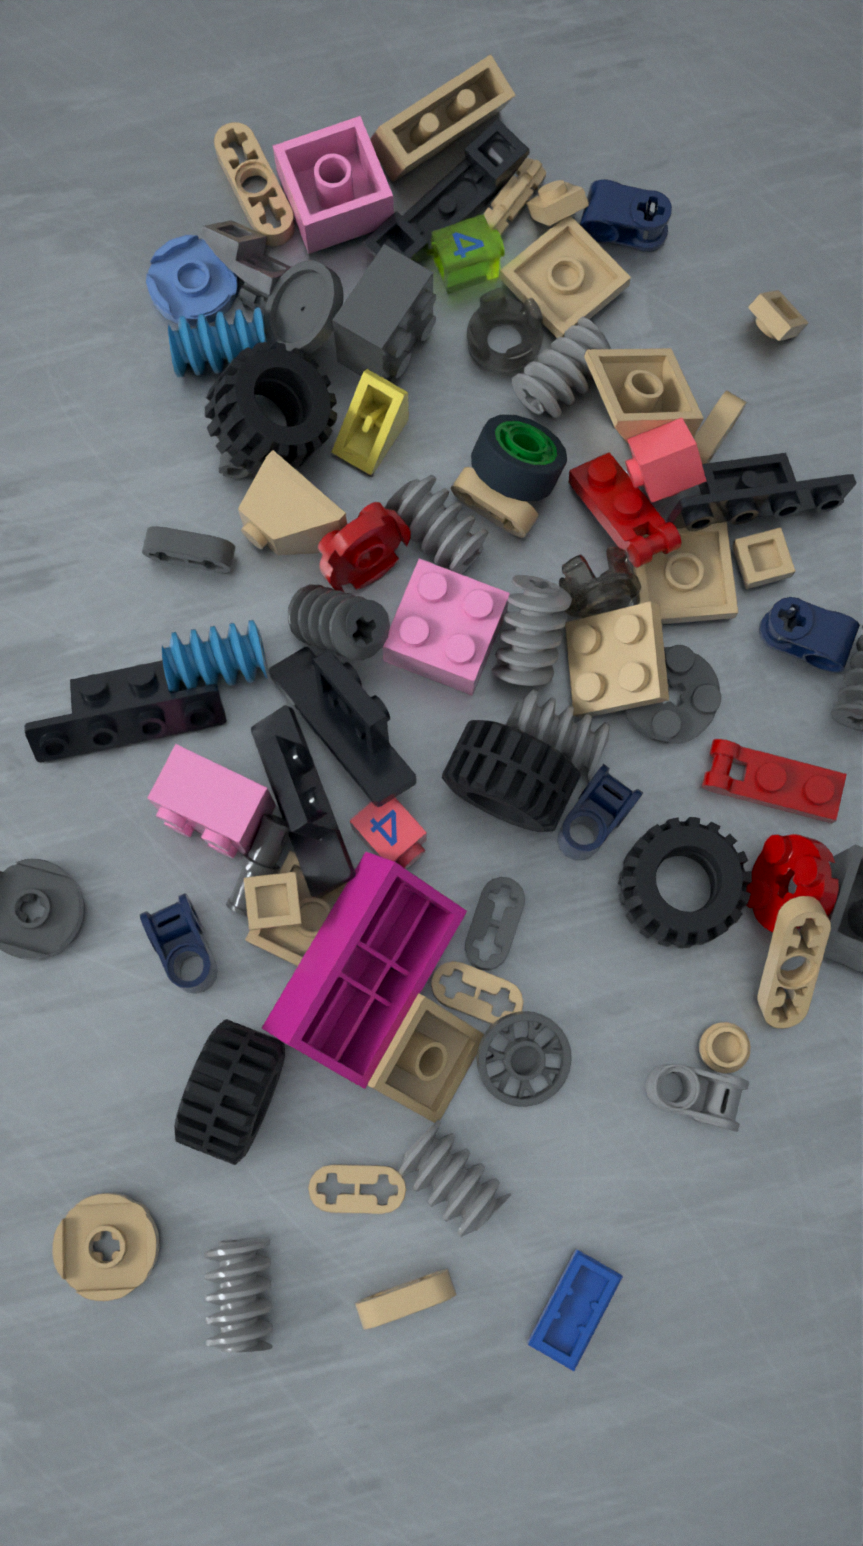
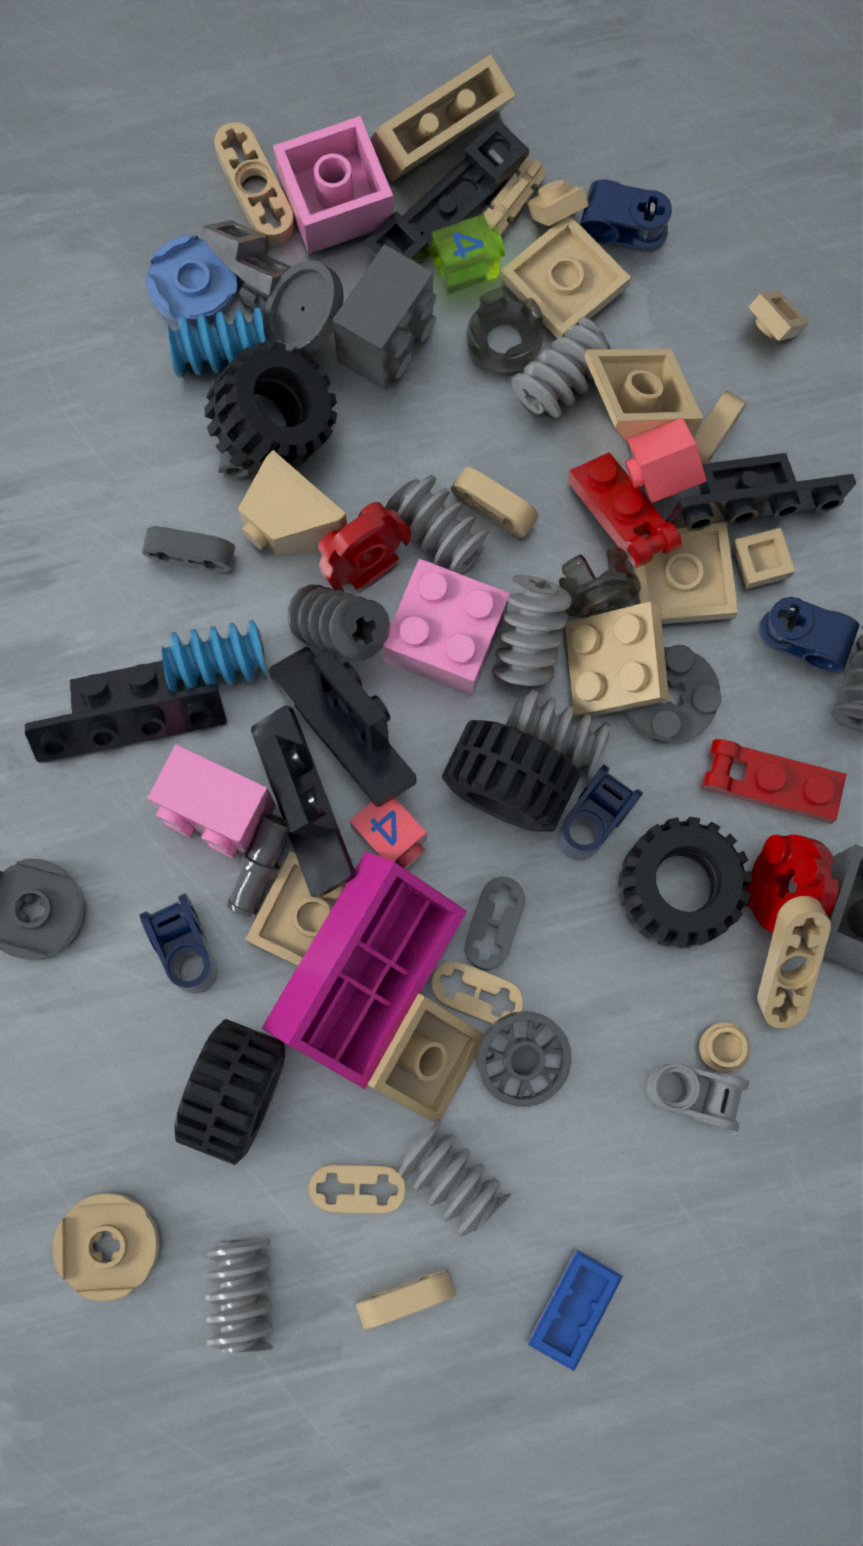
tan brick [244,872,301,931] -> none
light yellow slope [331,369,409,475] -> none
black wheel [471,414,567,501] -> none

